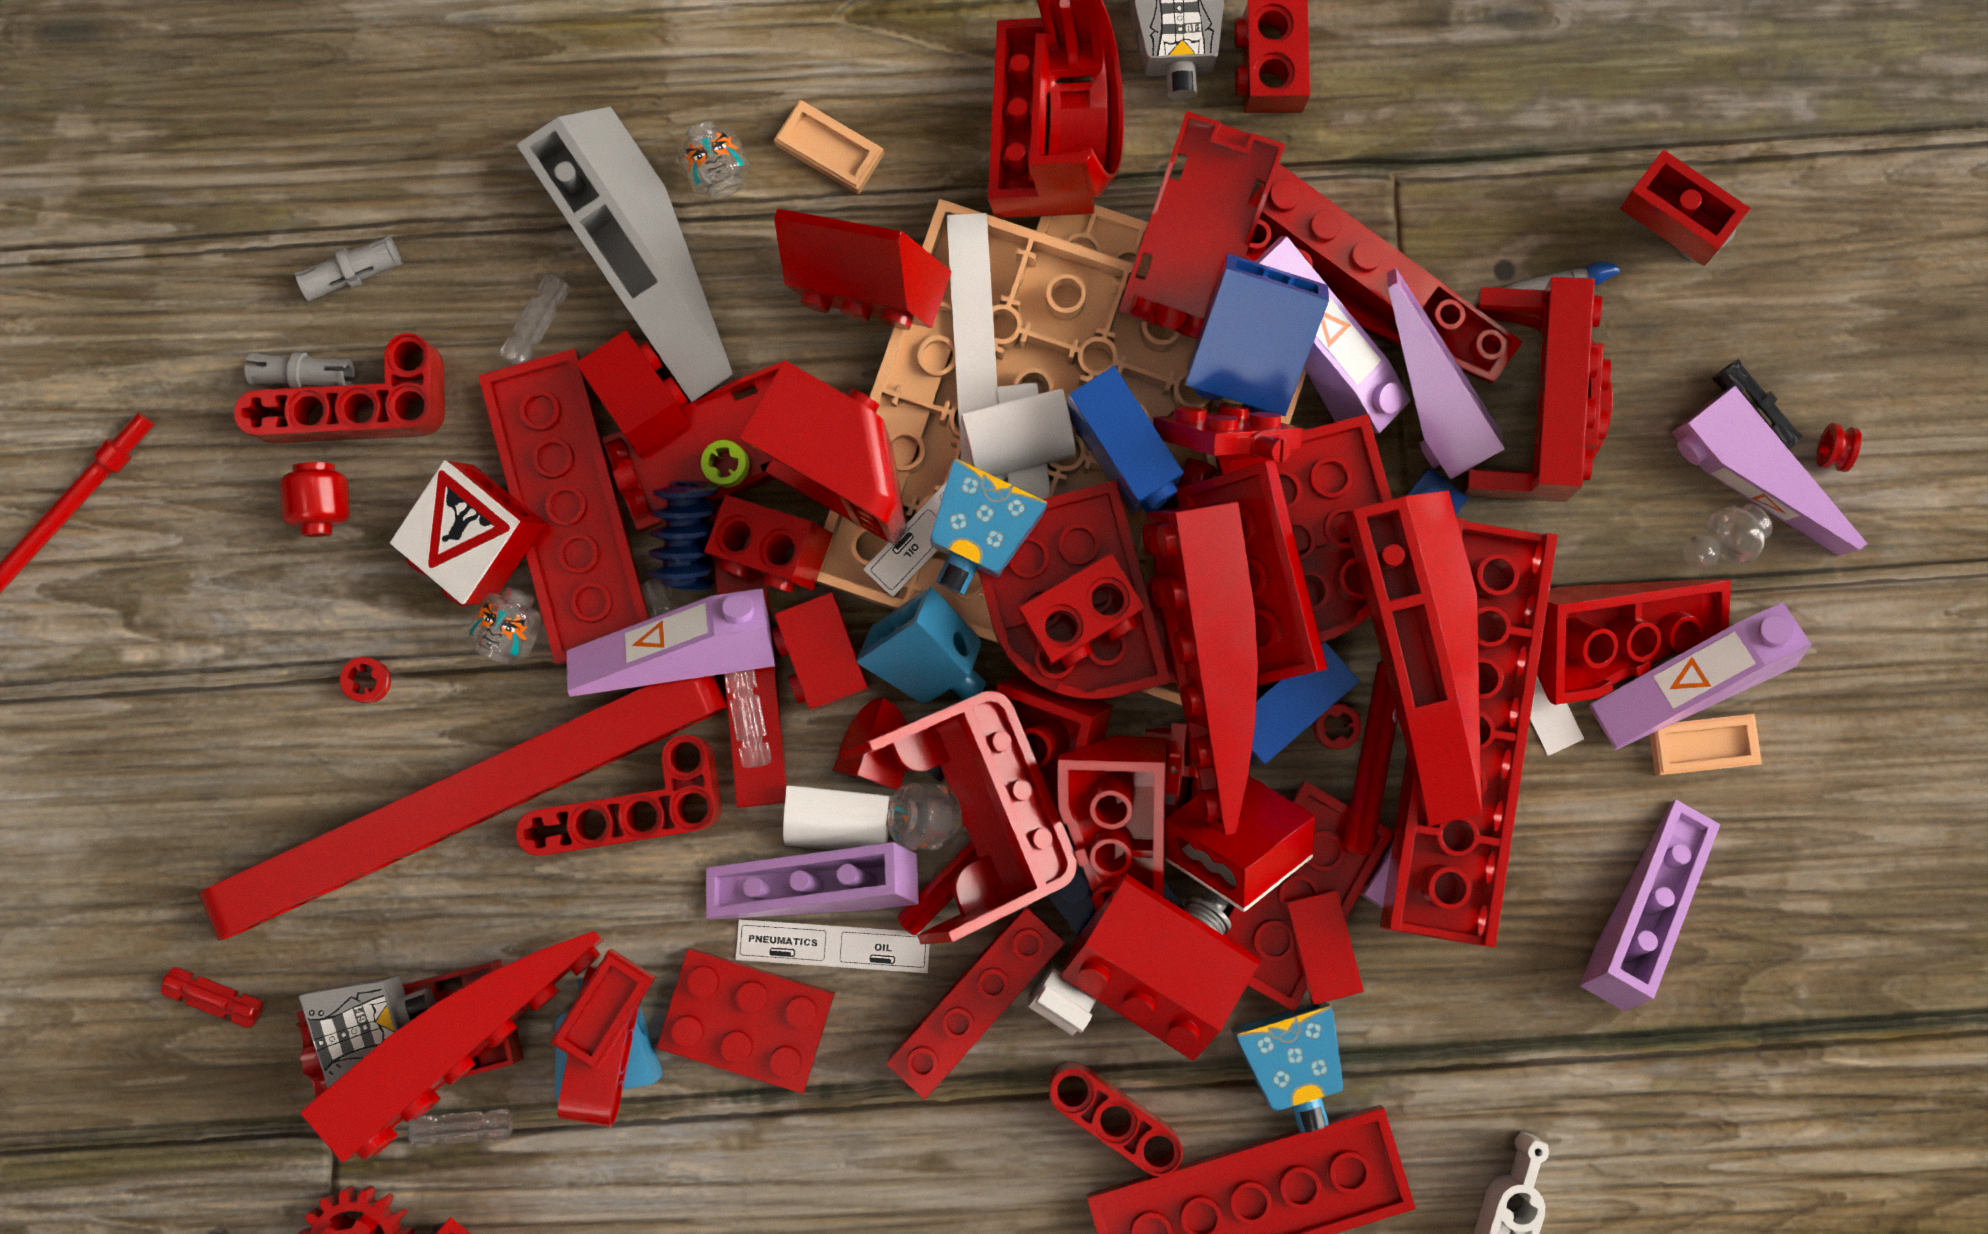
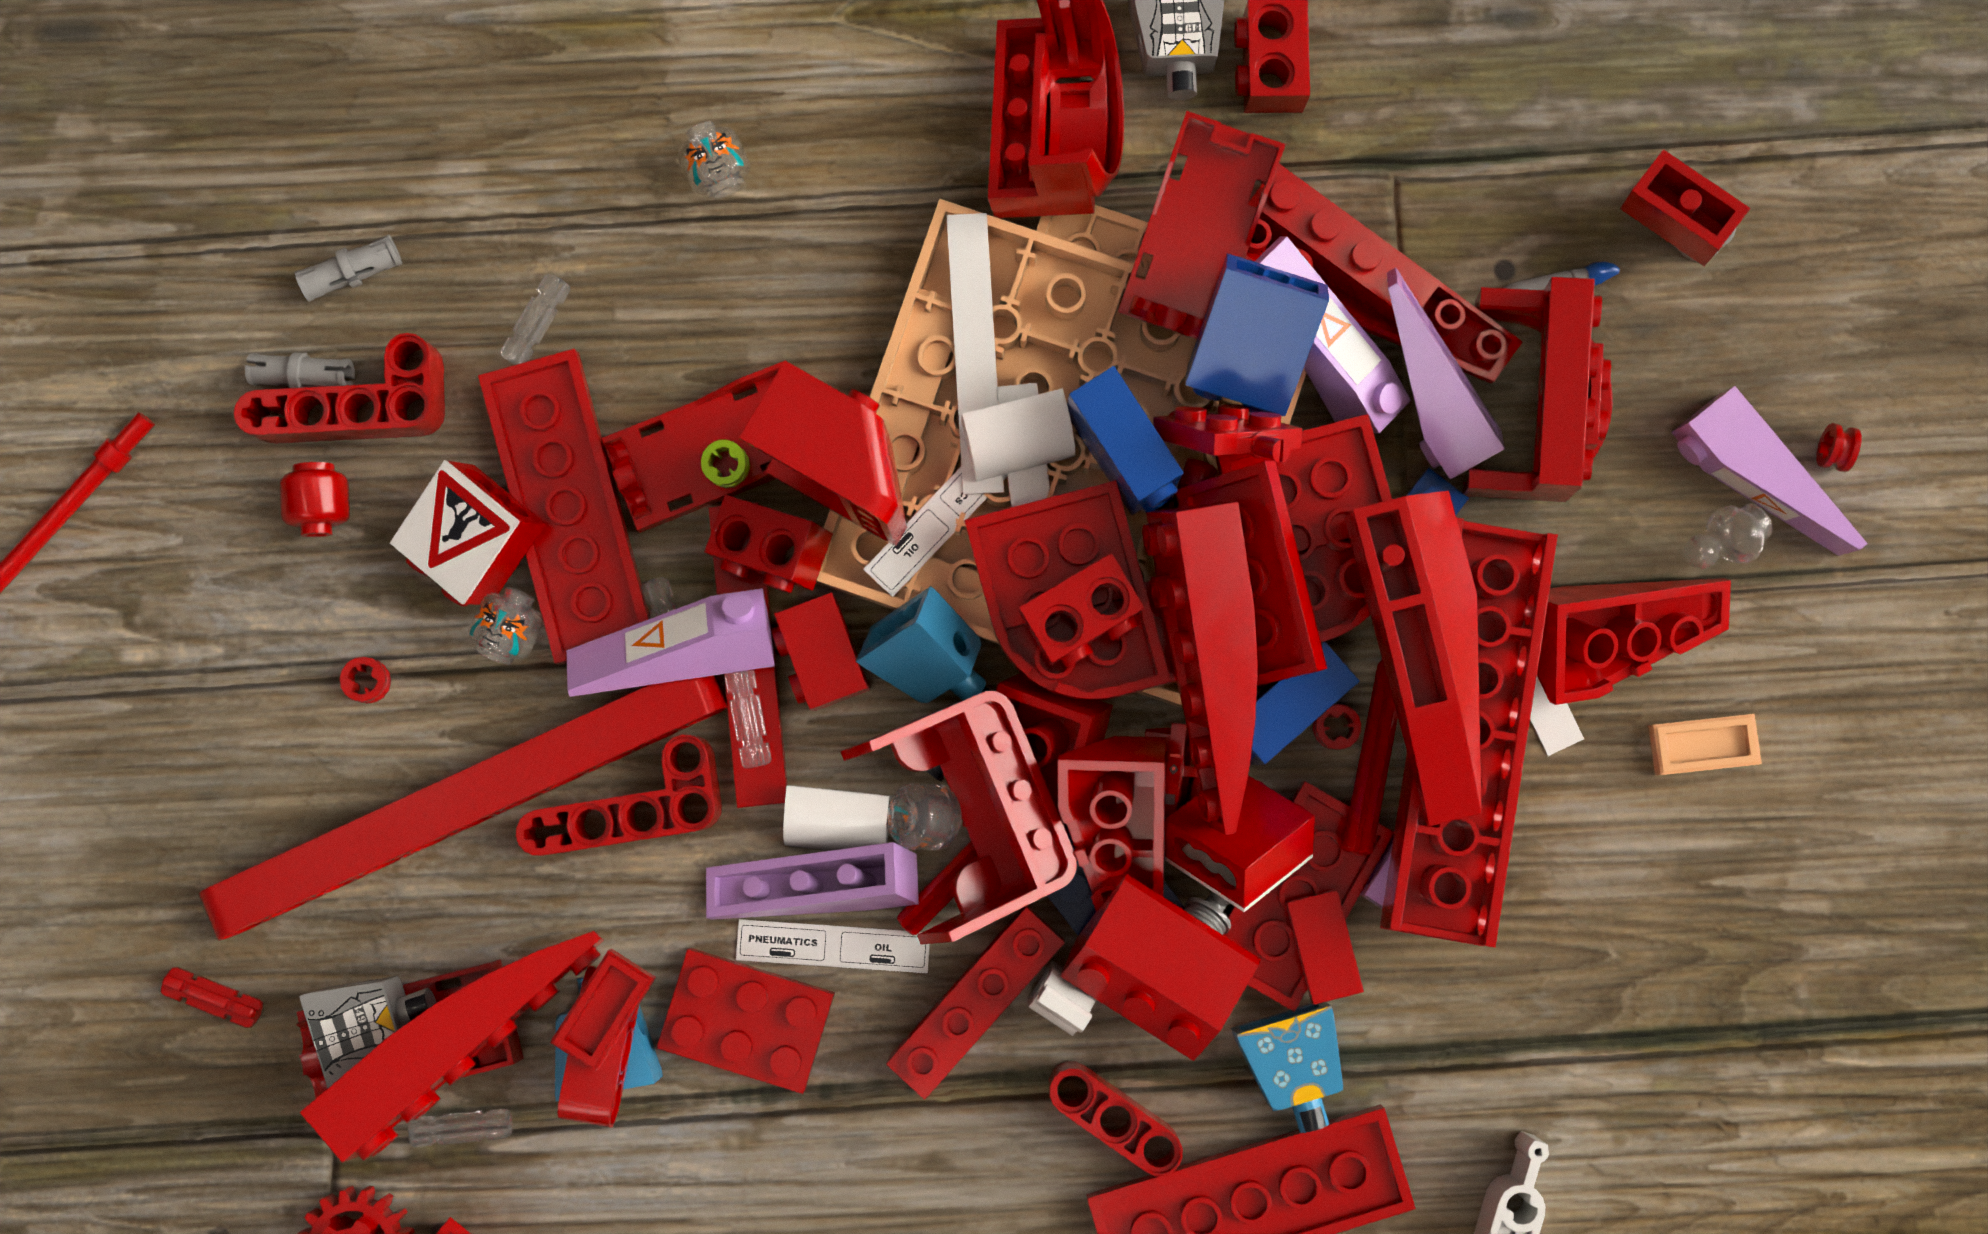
light grey wedge [516,106,734,402] -> none
red brick [575,330,690,457] -> none
dark blue piece [648,480,719,591] -> none
light nougat tile [774,99,884,195] -> none
red slope [774,208,952,330] -> none
red brick [833,698,907,791] -> none
dark azure torso [930,458,1047,595] -> none
lavender slope [1580,799,1720,1012] -> none
lavender slope [1589,602,1812,750] -> none
black pin [1712,359,1803,449] -> none

